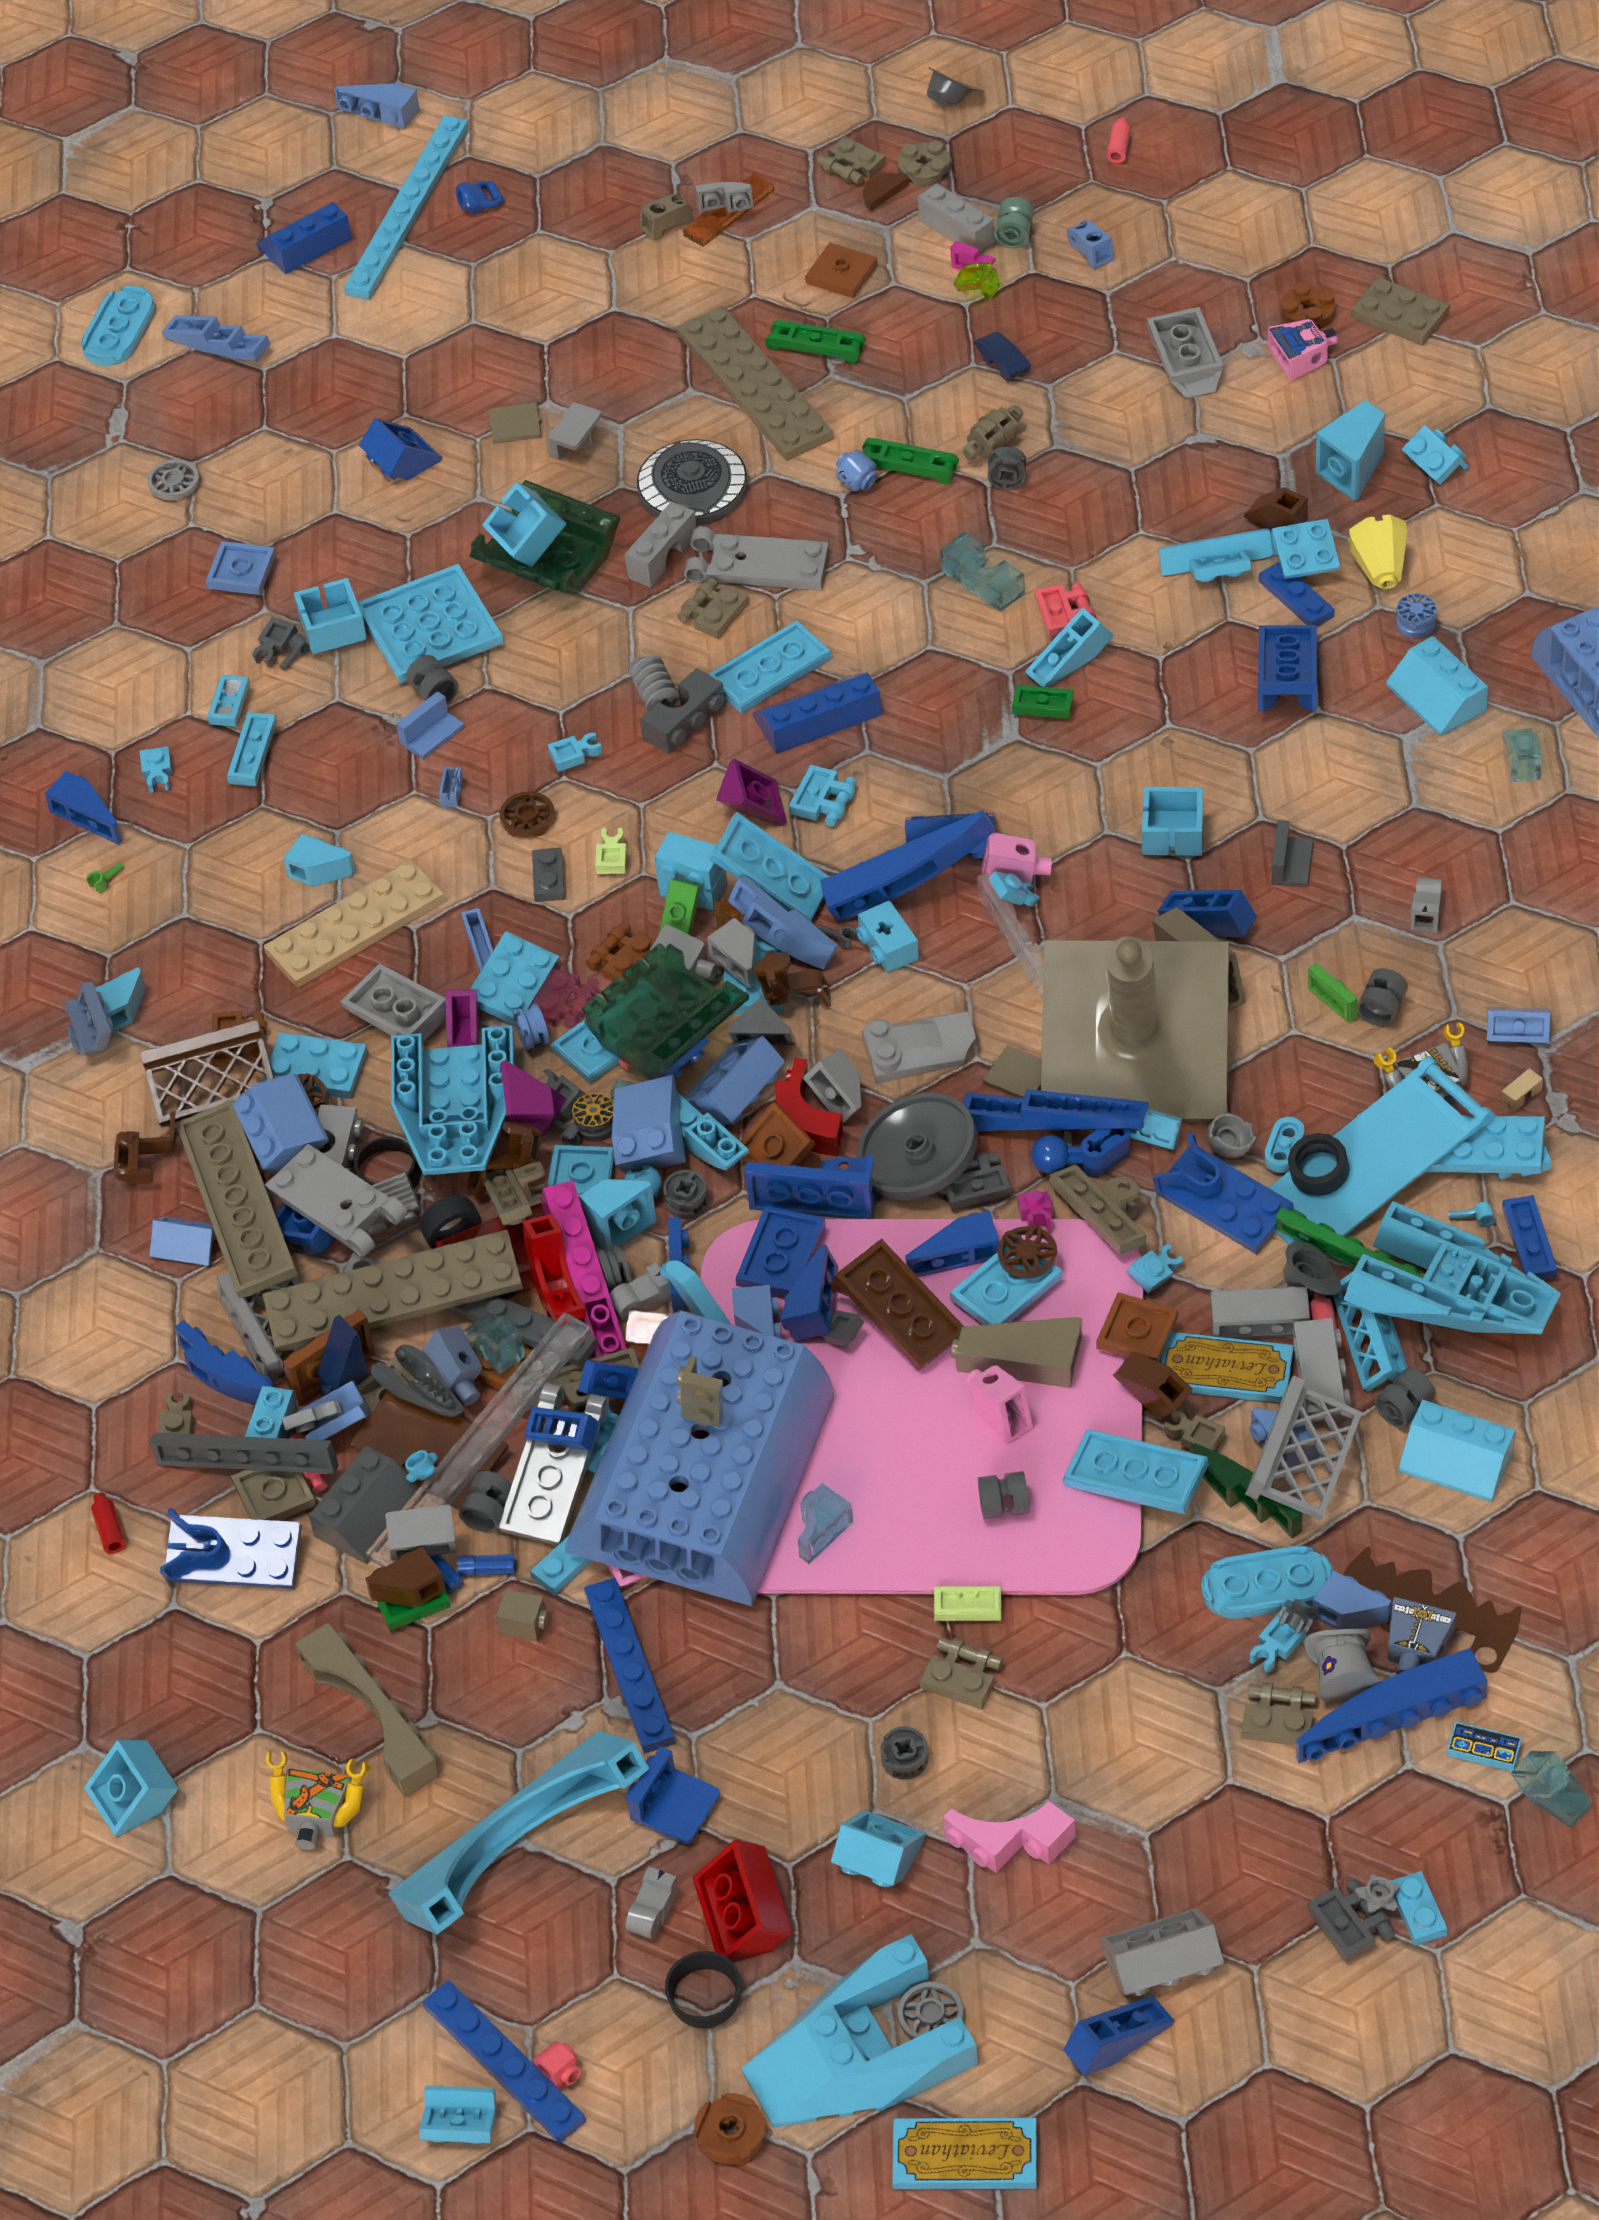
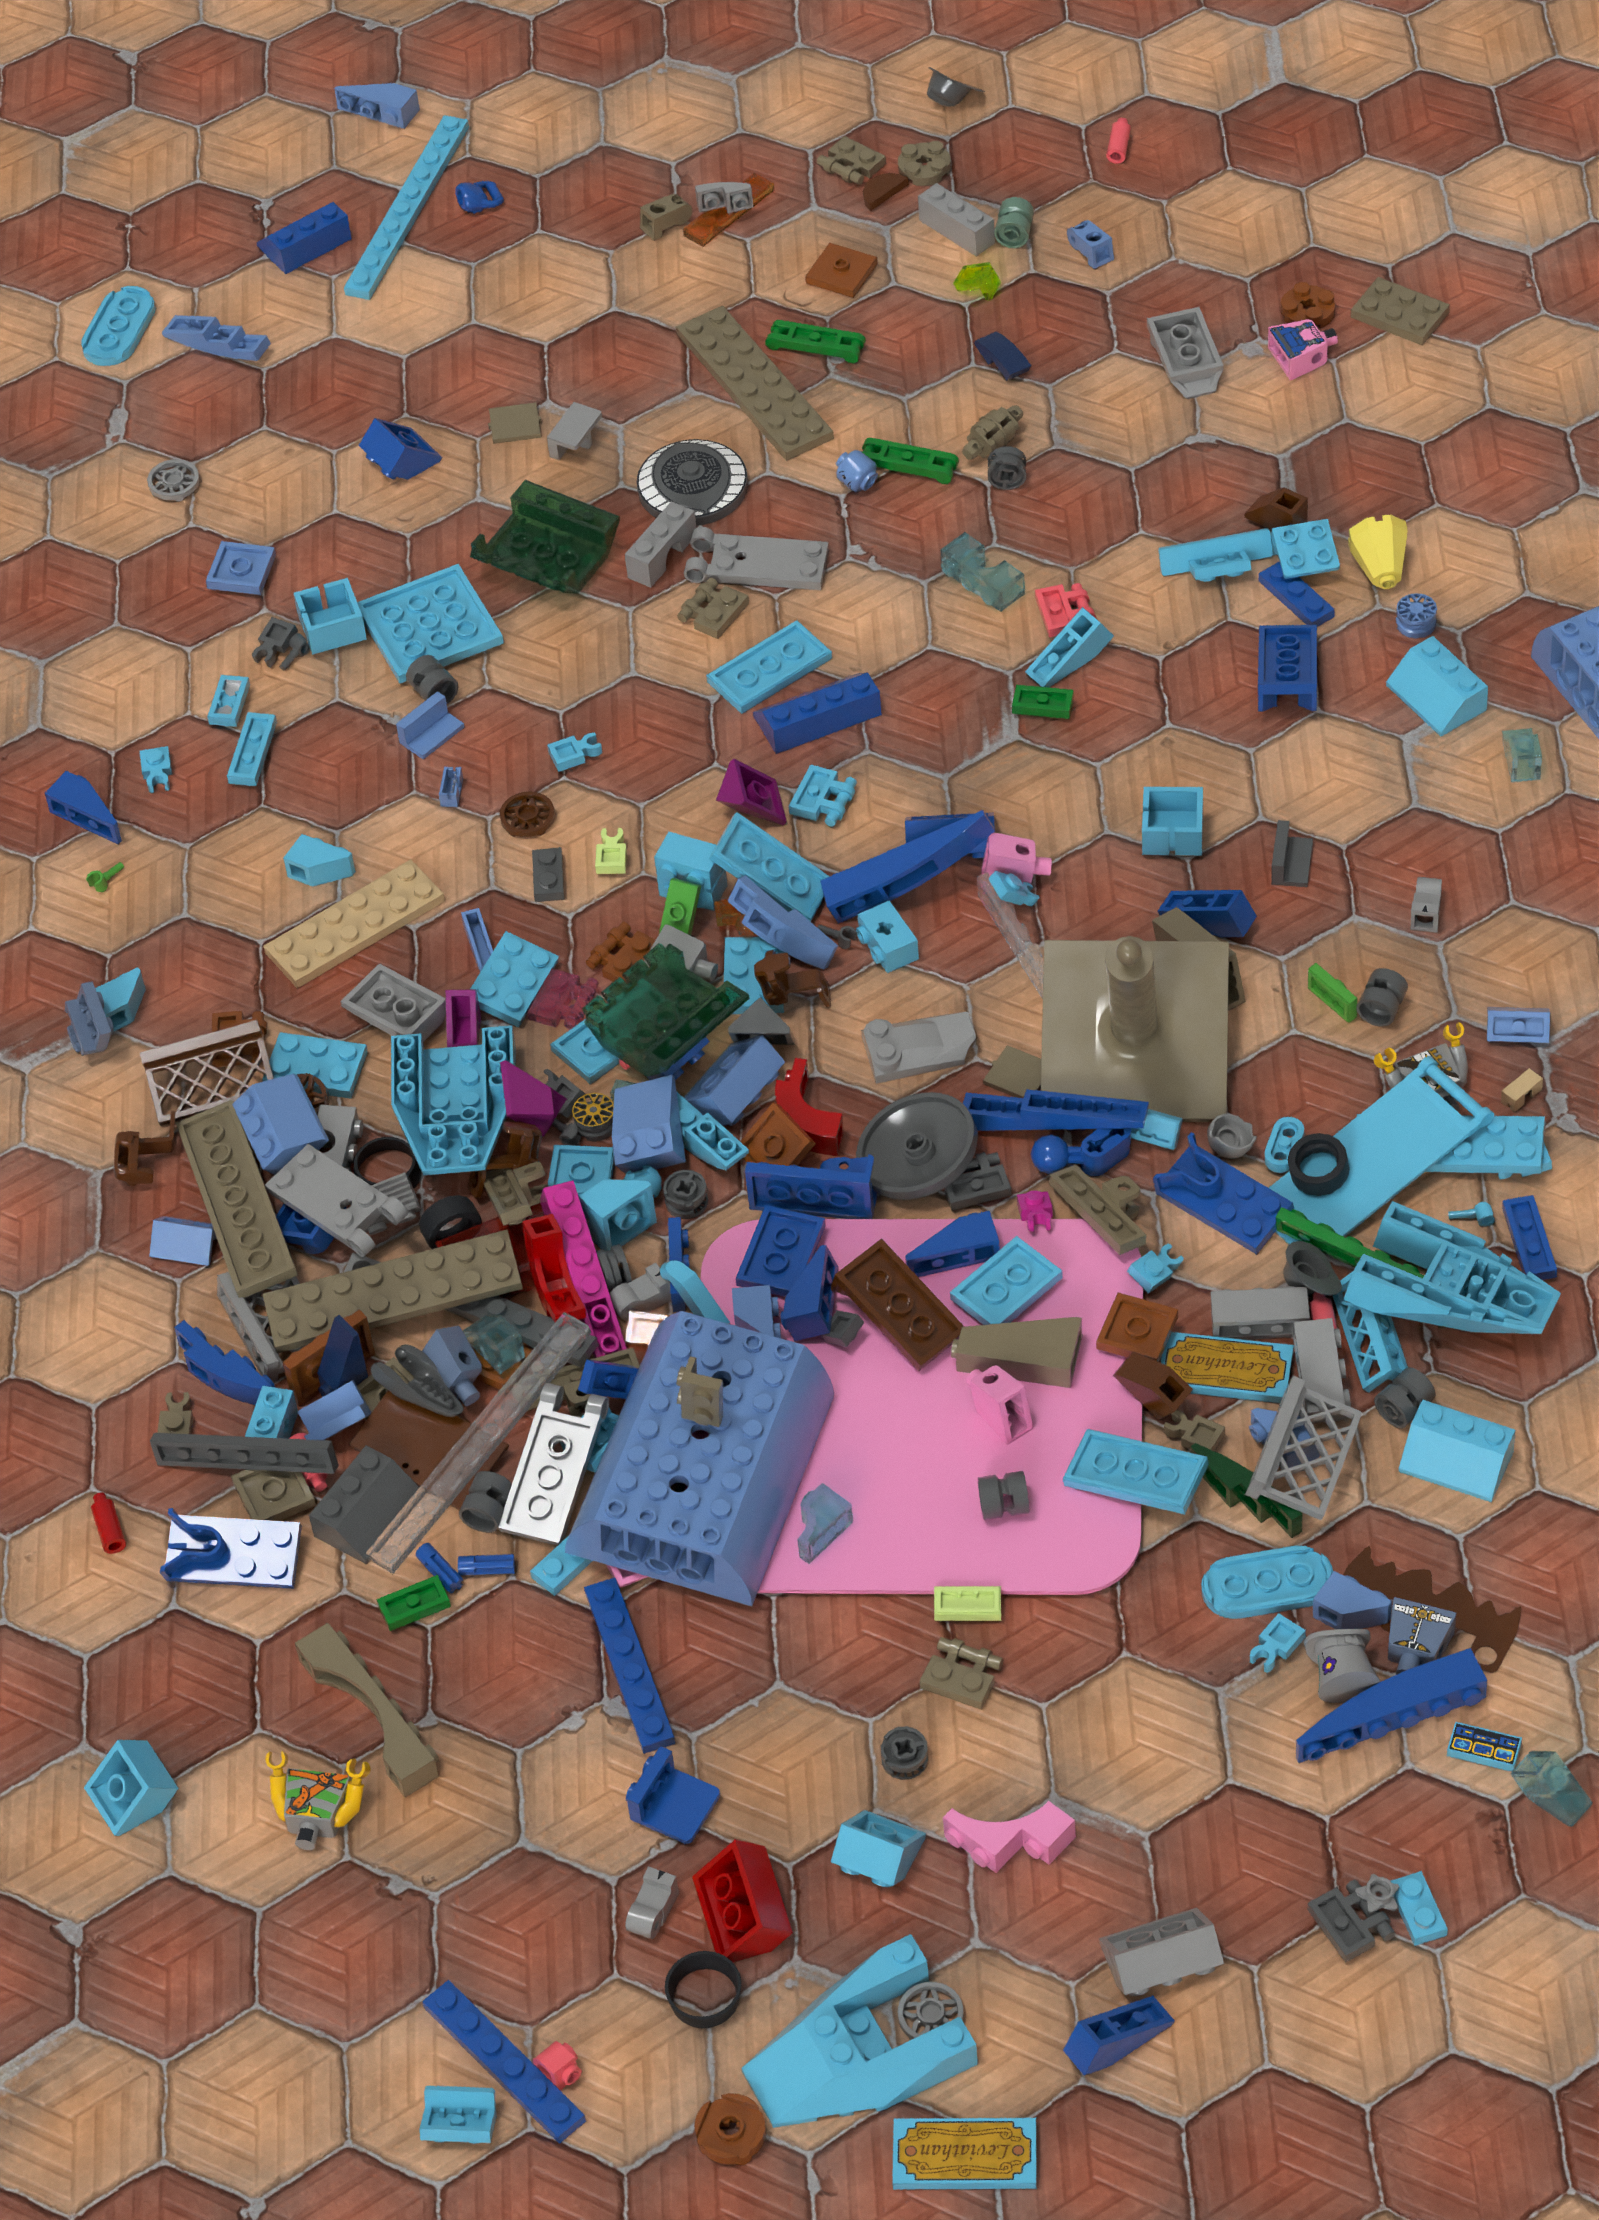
light grey plate [282,1400,342,1434] -> none
reddish brown slope [365,1546,446,1607] -> none
light grey panel [385,1505,456,1561] -> none
medium azure arch [388,1730,649,1934] -> none
medium azure plate [405,1450,438,1482] -> none
medium azure piece [482,481,566,567] -> none
dark tan brick [496,1589,550,1641] -> none
medium blue wheel [513,1003,550,1051] -> none
blue slope [524,1407,598,1451] -> none
light grey piece [628,655,679,712] -> none
dark grey arch [640,668,725,754] -> none
light grey slope [707,918,756,989] -> none
light grey slope [803,1049,861,1124] -> none
dark pink plate [950,241,996,278] -> none
reddish brown wheel [997,1225,1057,1278] -> none
dark tan plate [1241,1682,1316,1746] -> none
dark grey plate [1278,1599,1317,1634] -> none
medium azure slope [1316,400,1385,502] -> none
medium azure bracket [1401,425,1469,485] -> none

